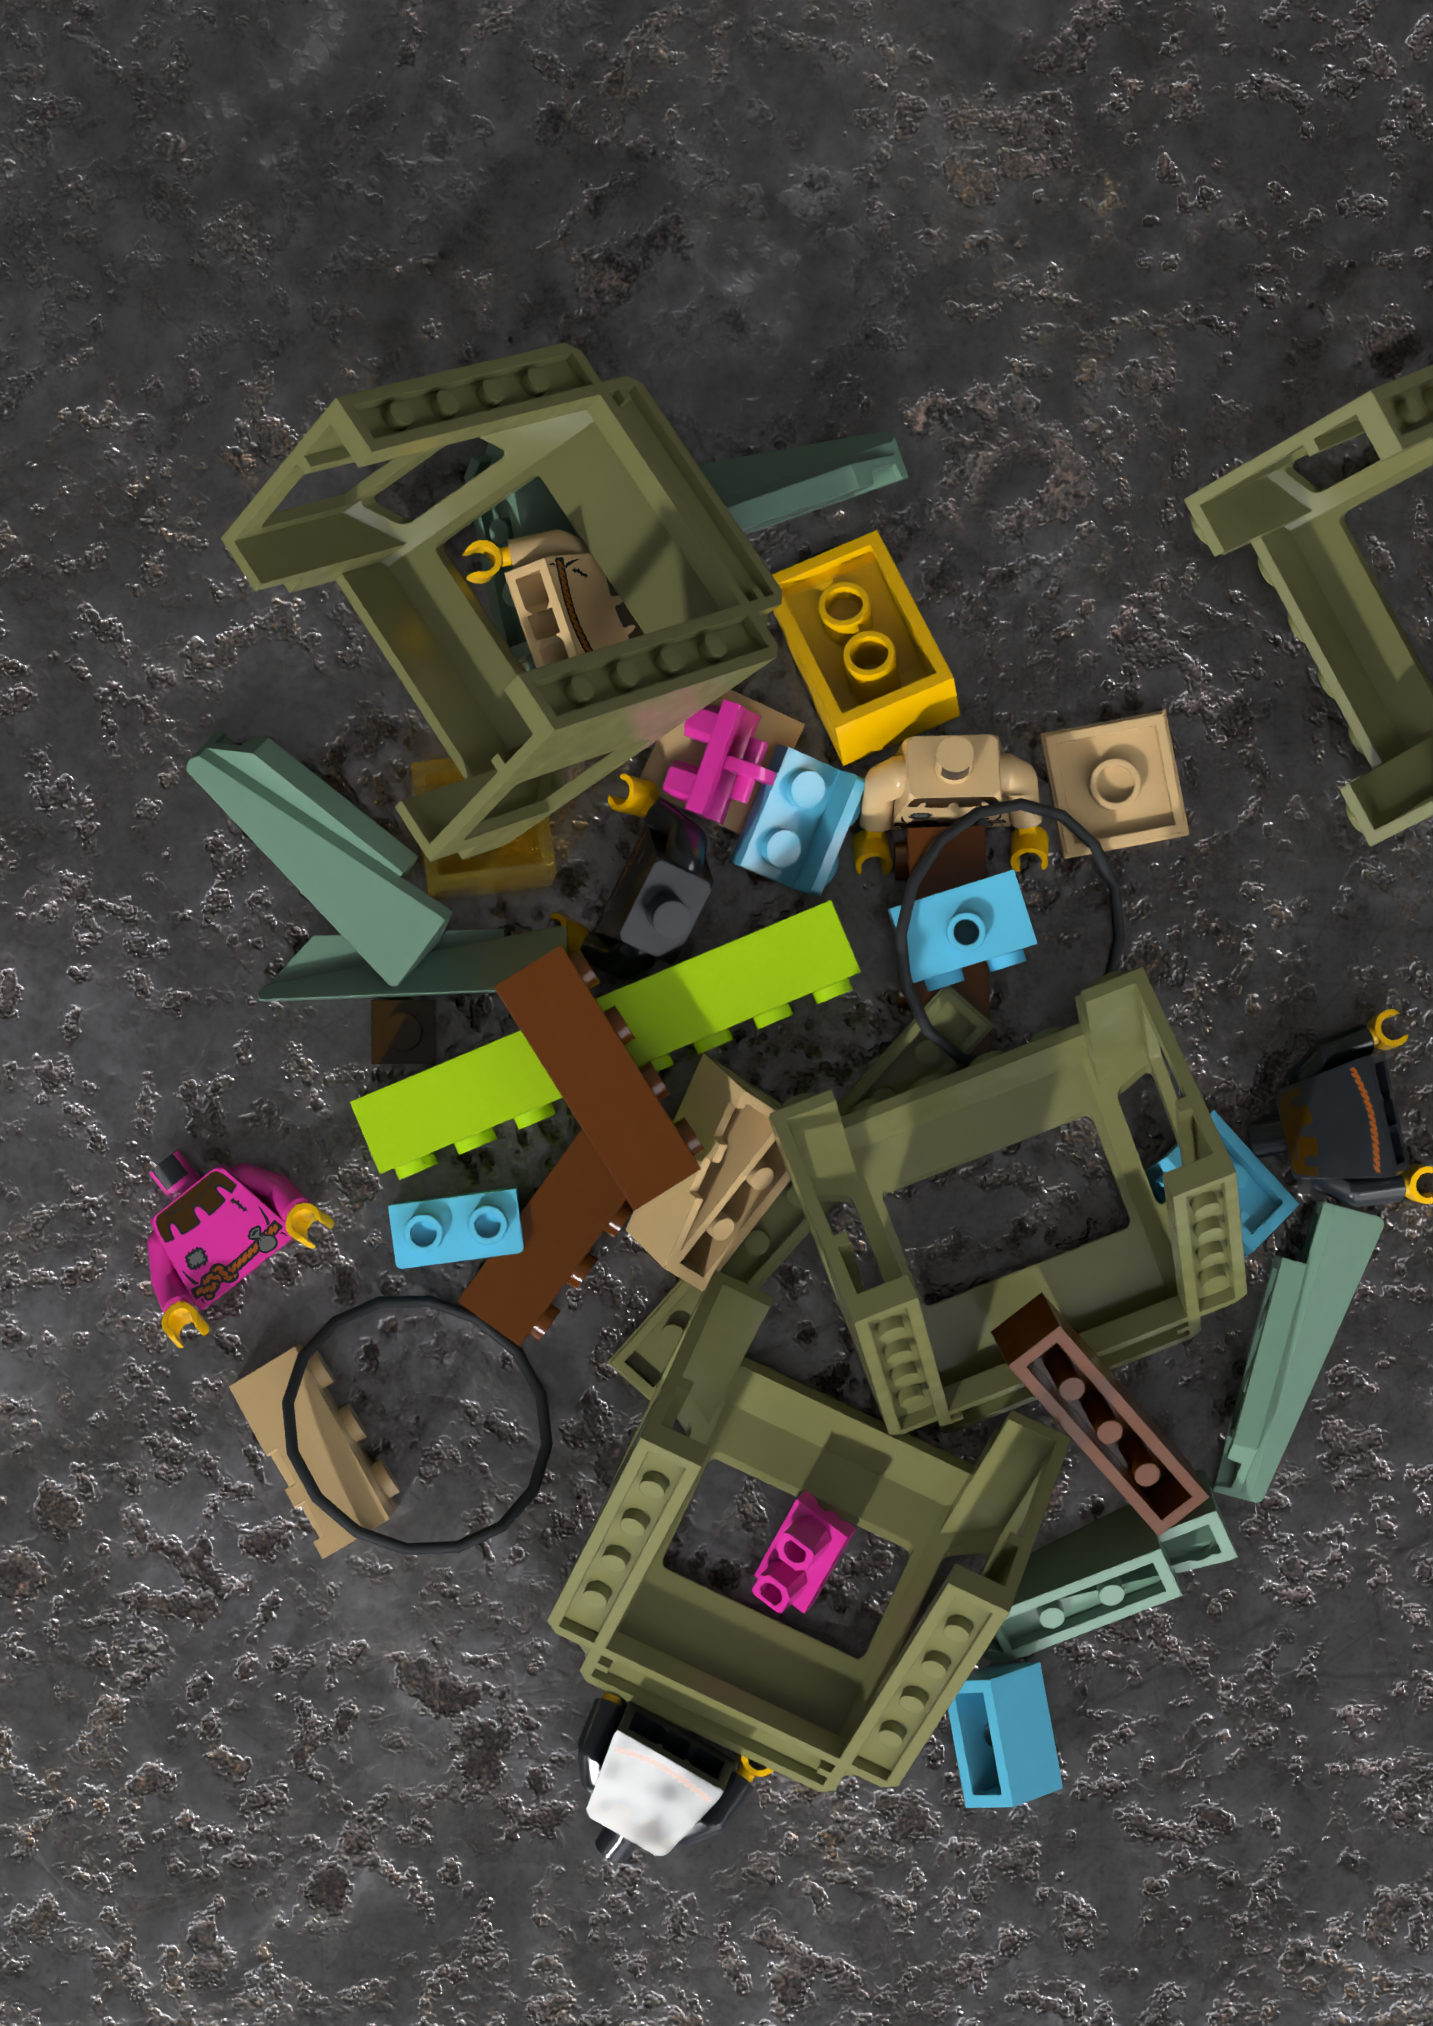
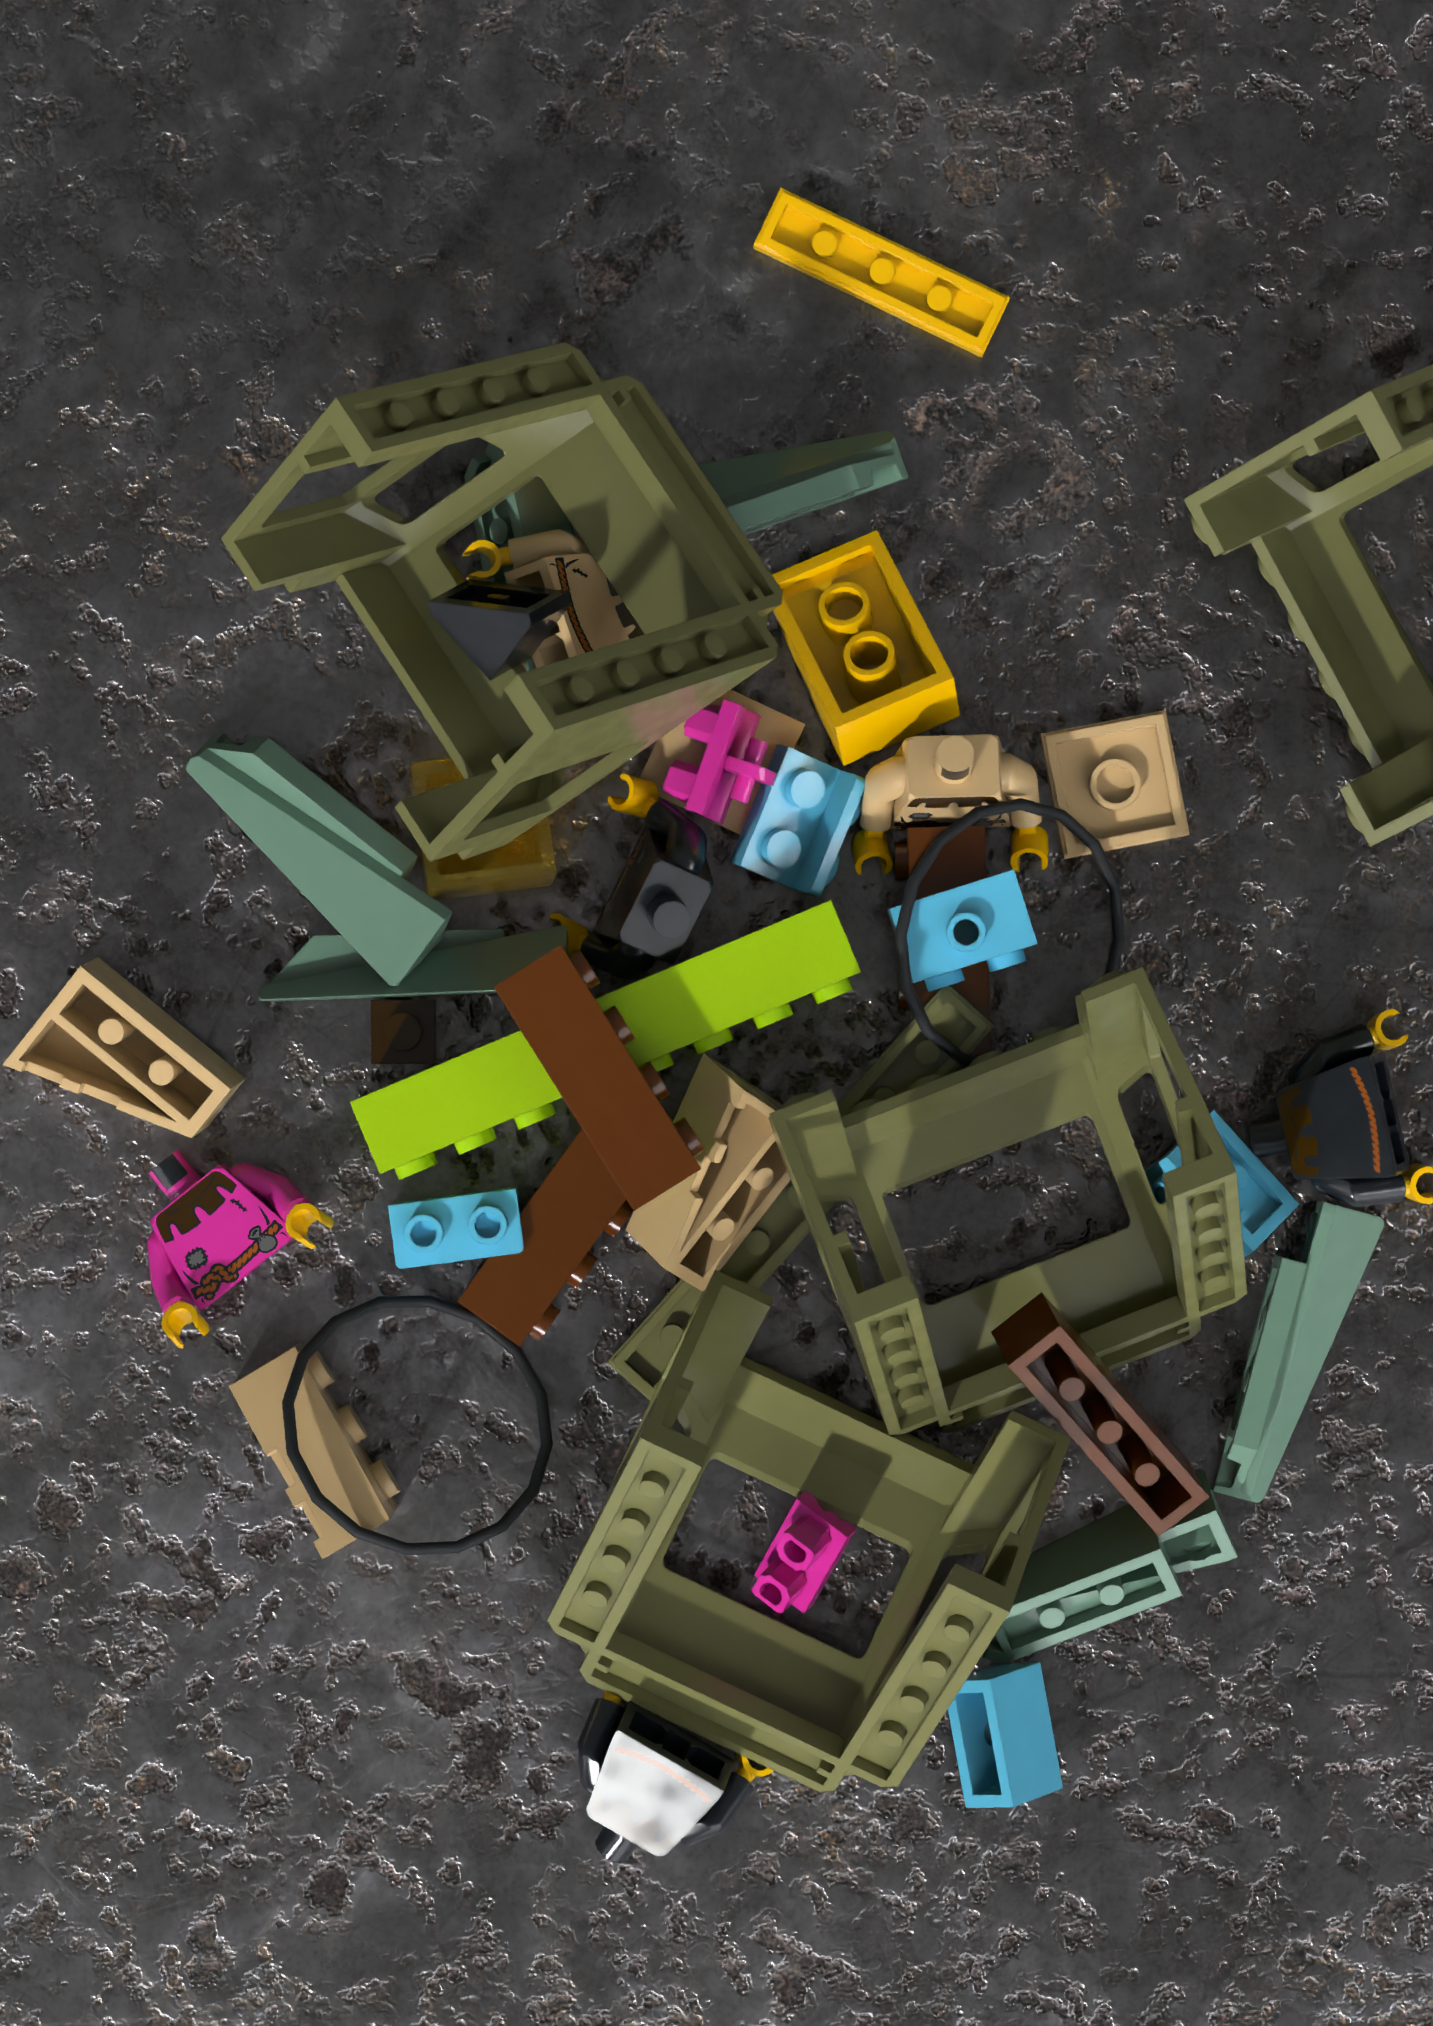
none -> tan wedge [3,957,246,1138]
none -> black slope [428,579,571,681]
none -> yellow tile [753,188,1011,358]

